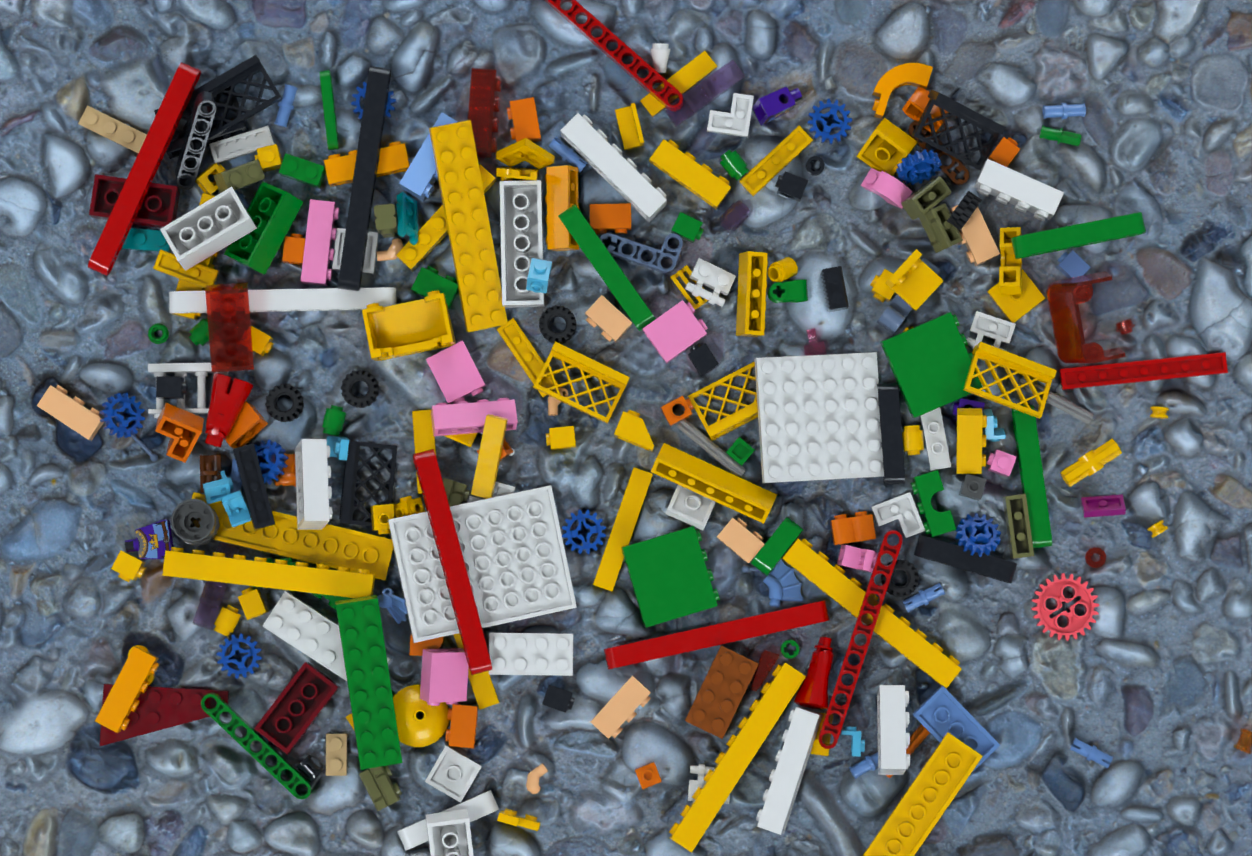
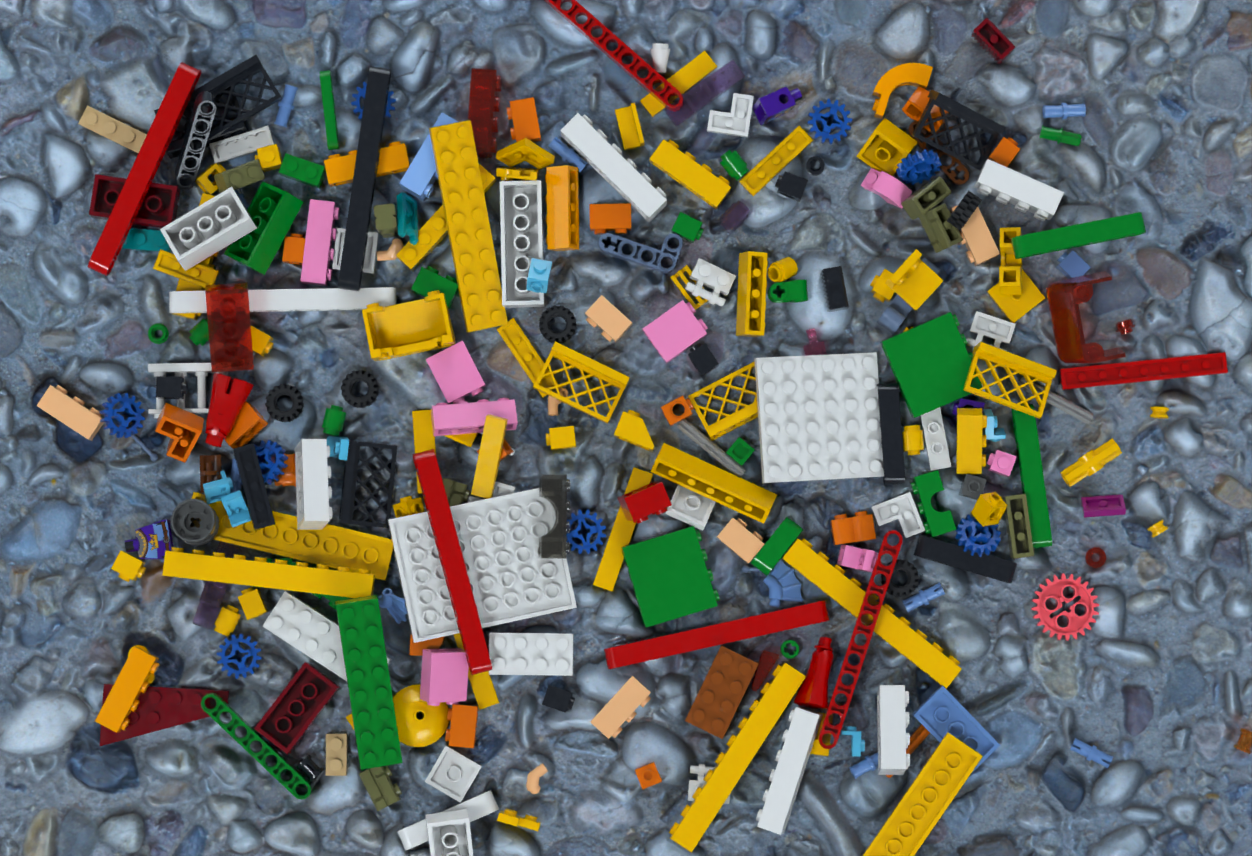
yellow brick [371,504,394,535] -> none
green beam [558,204,656,331] -> none
none -> clear smoke arch [539,474,570,559]
none -> red brick [617,481,672,523]
none -> dark red brick [971,18,1015,64]
none -> yellow brick [971,492,1008,527]

